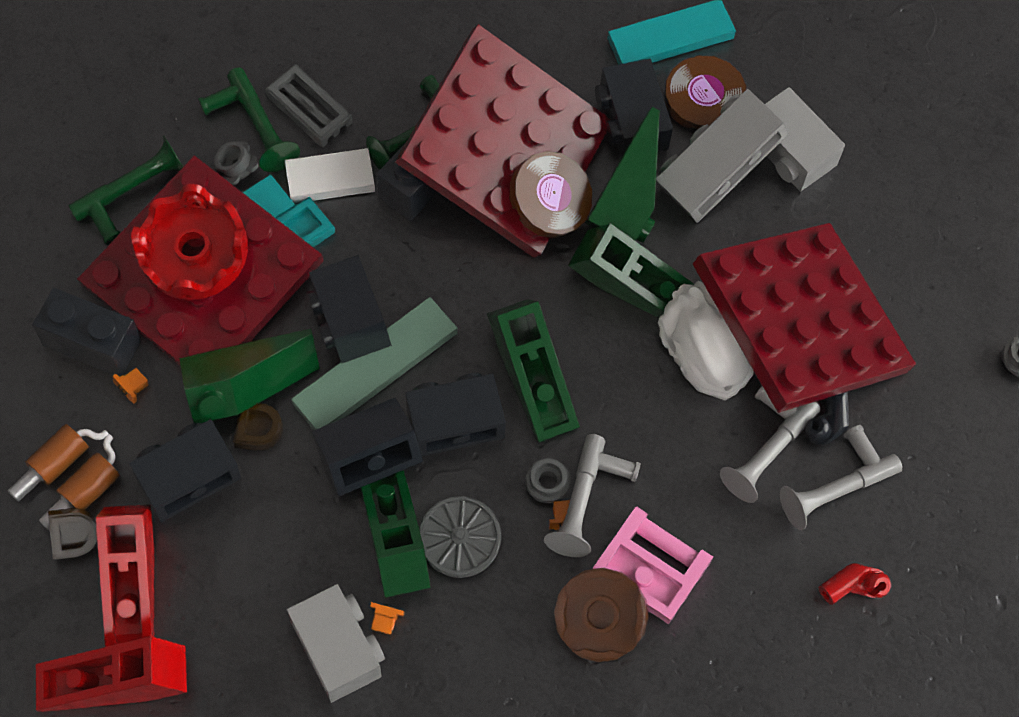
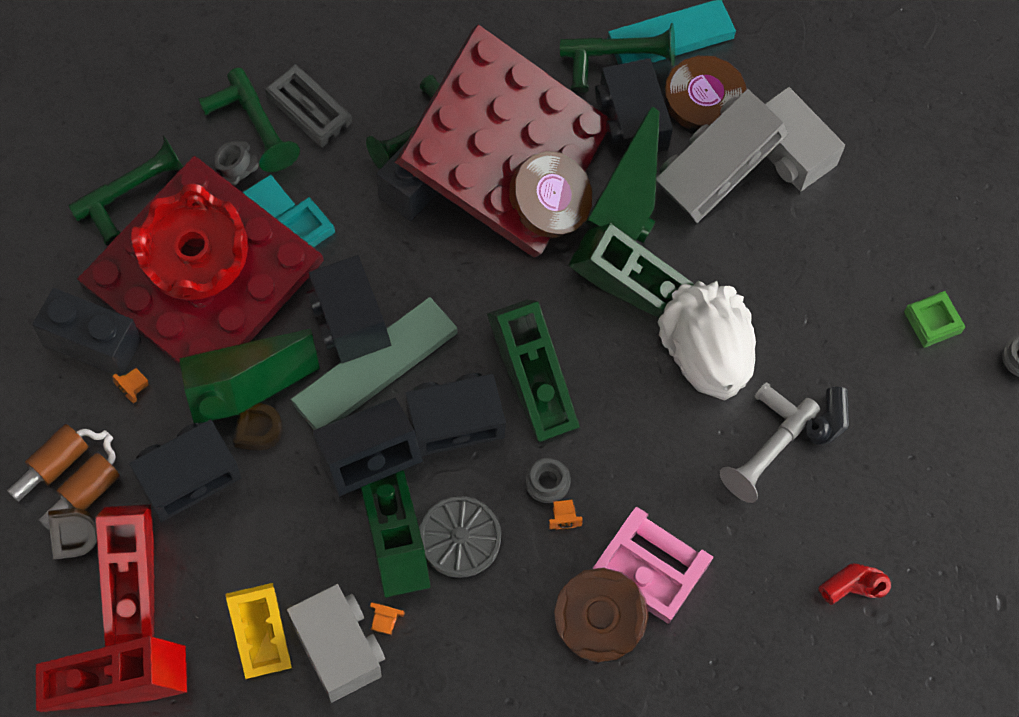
white tile [285,148,375,204] -> none
light grey piece [544,434,641,557] -> none
dark red plate [692,223,916,413] -> none
light grey piece [780,425,902,530] -> none
none -> yellow slope [226,583,292,679]
none -> dark green piece [560,23,675,93]
none -> bright green tile [904,291,965,348]

